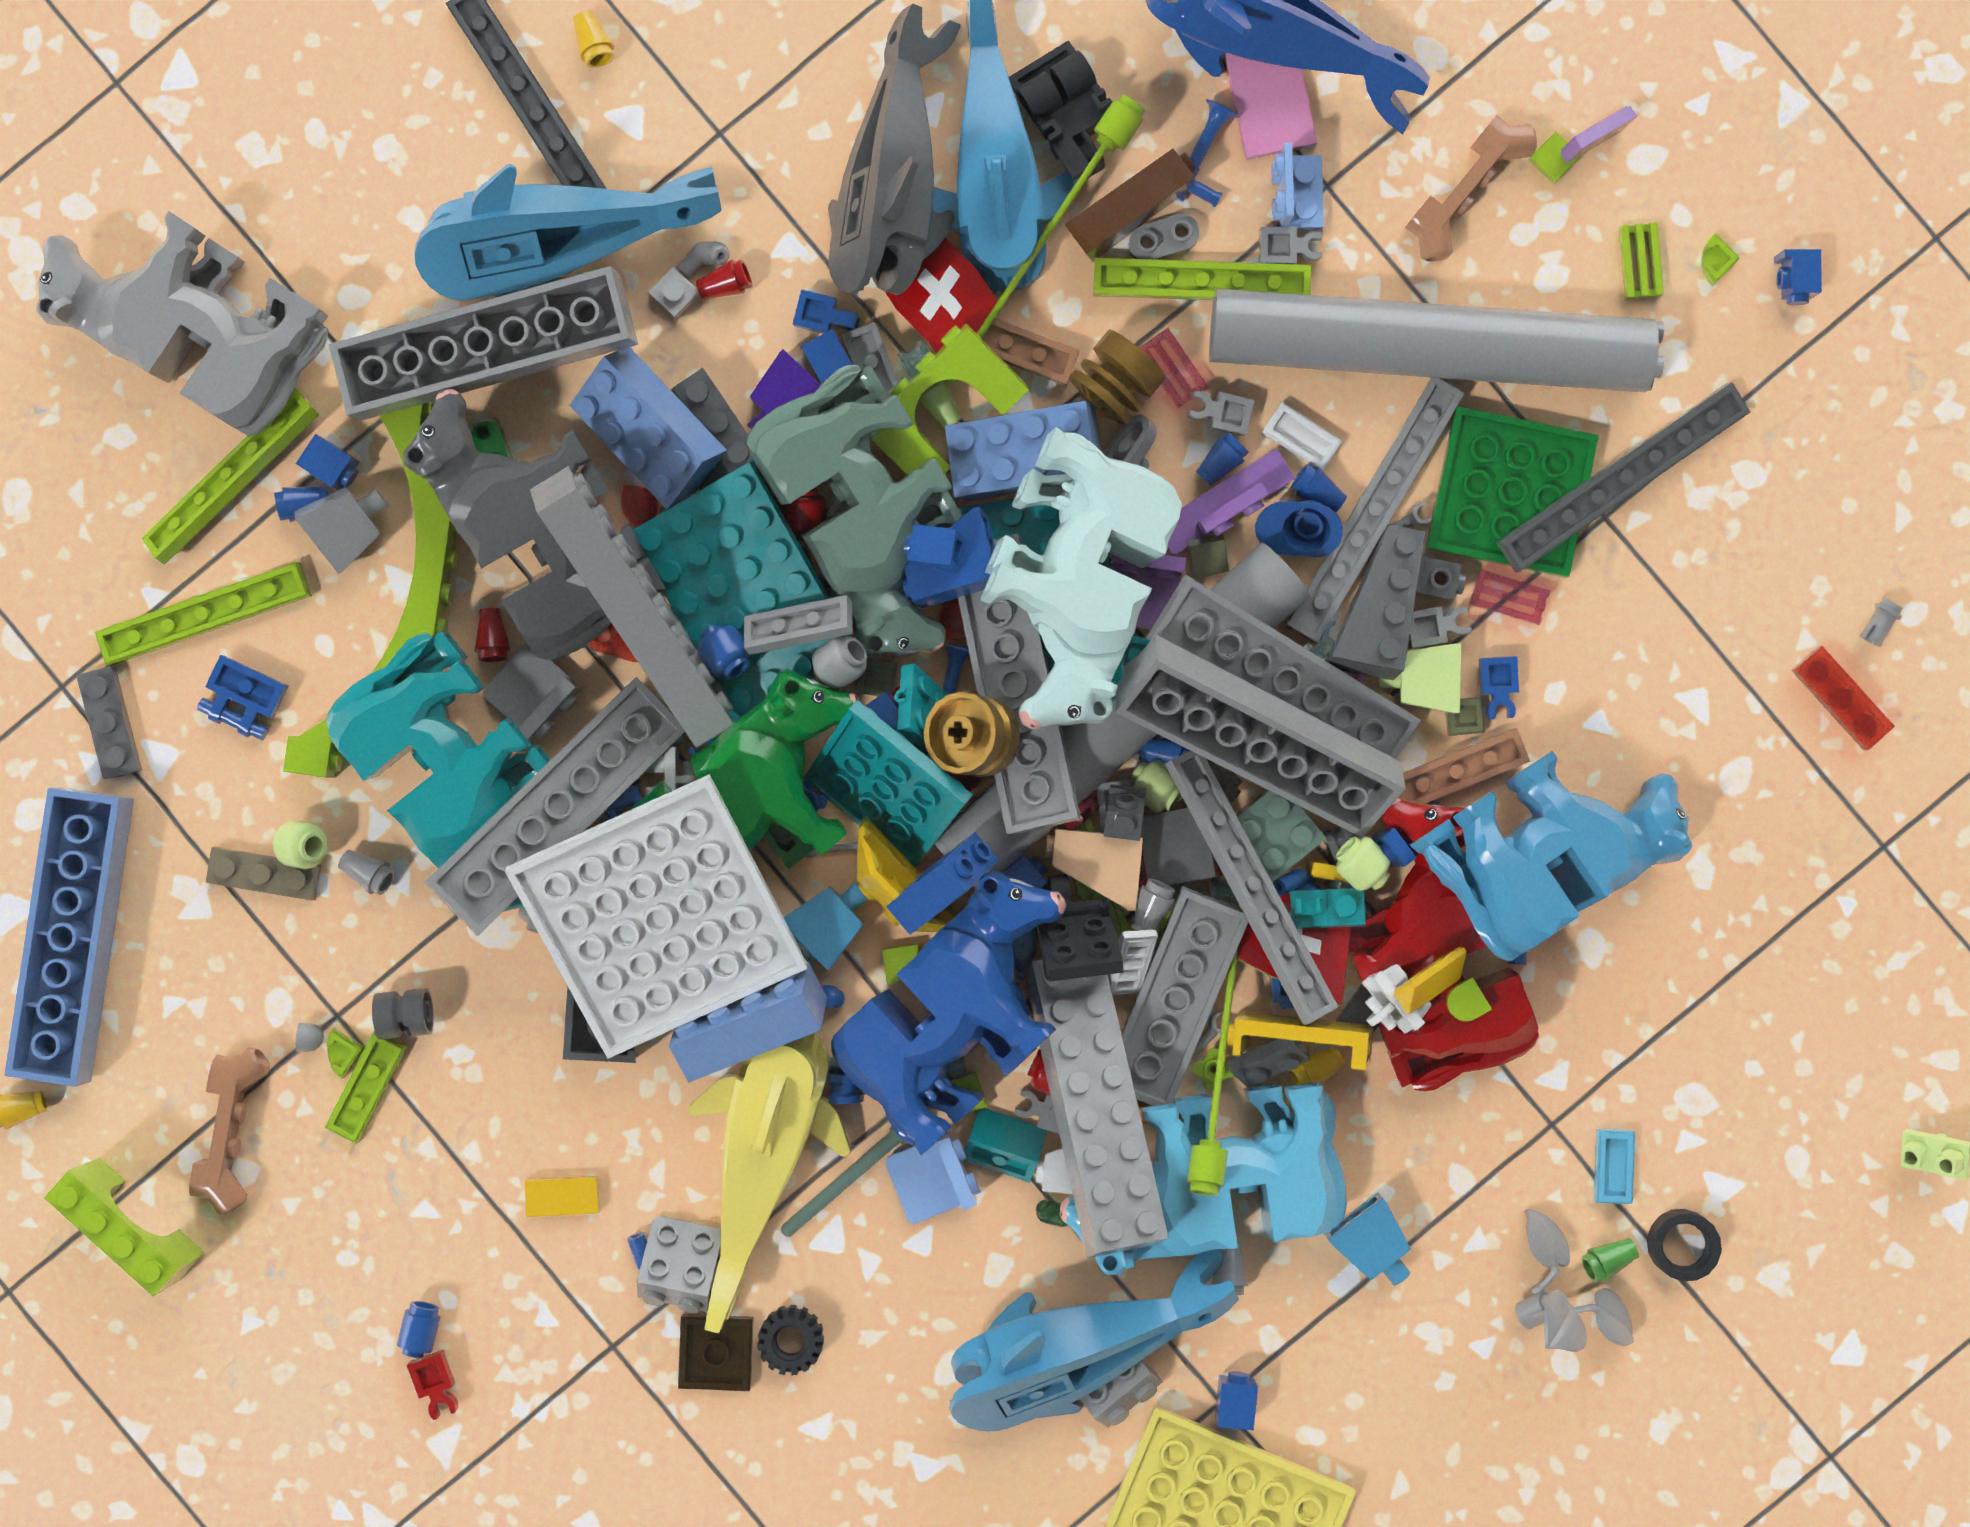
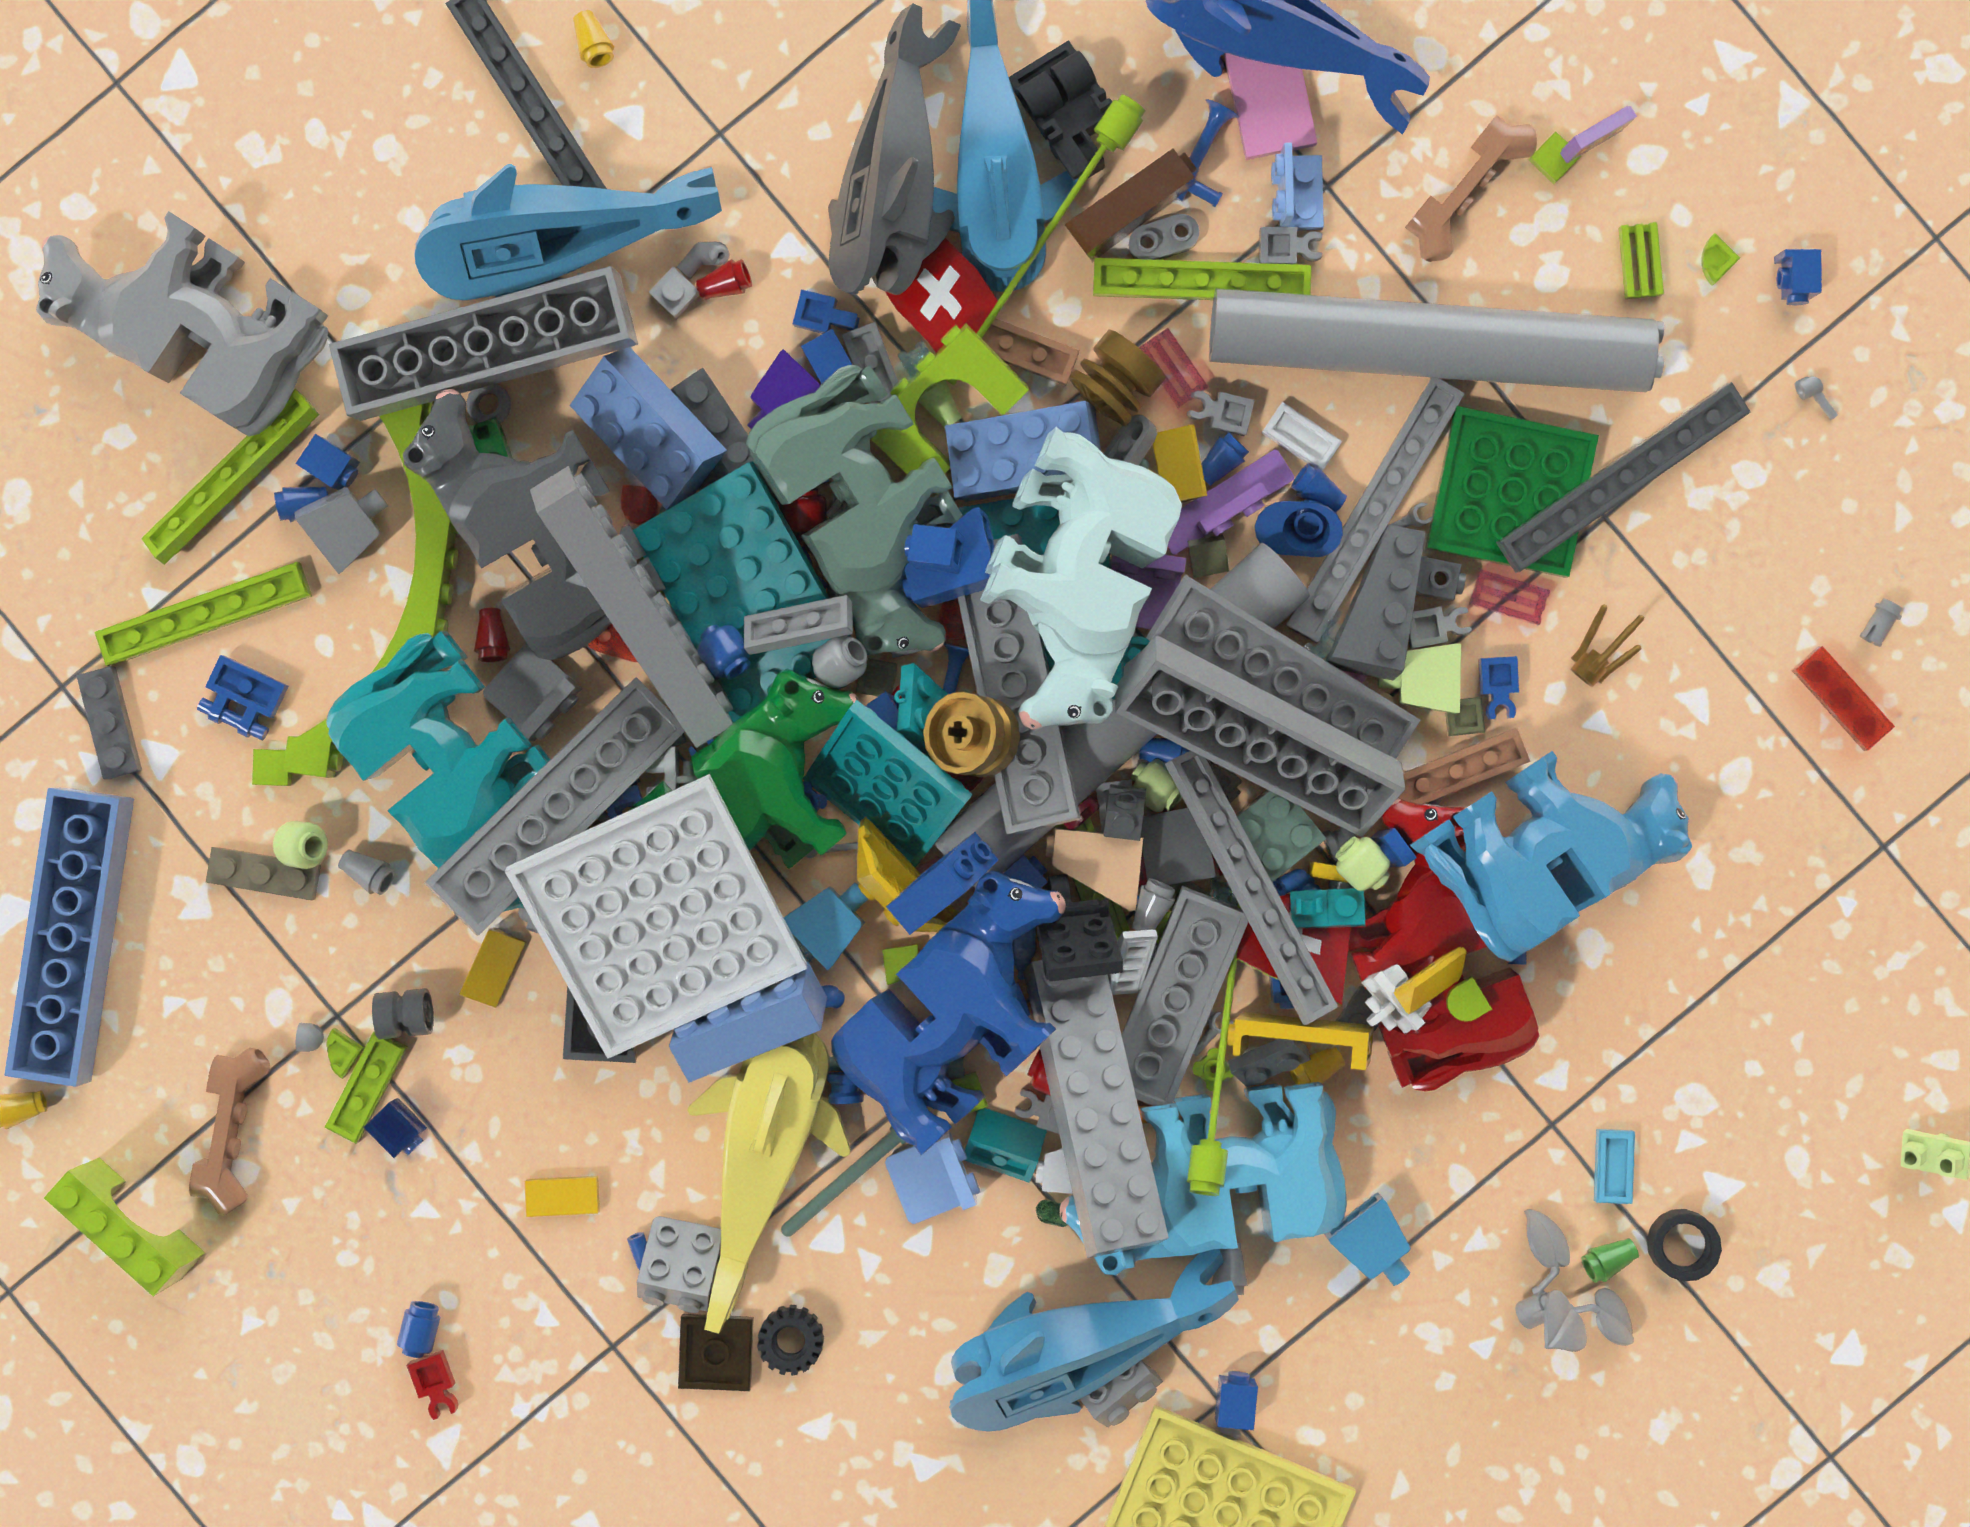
none -> lime tile [252,749,292,786]
none -> clear blue brick [363,1098,427,1158]
none -> yellow slope [459,927,526,1008]
none -> light grey piece [466,384,511,423]
none -> yellow slope [1153,424,1207,503]
none -> pearl gold plant [1571,604,1644,687]
none -> light grey hand [1794,376,1838,420]

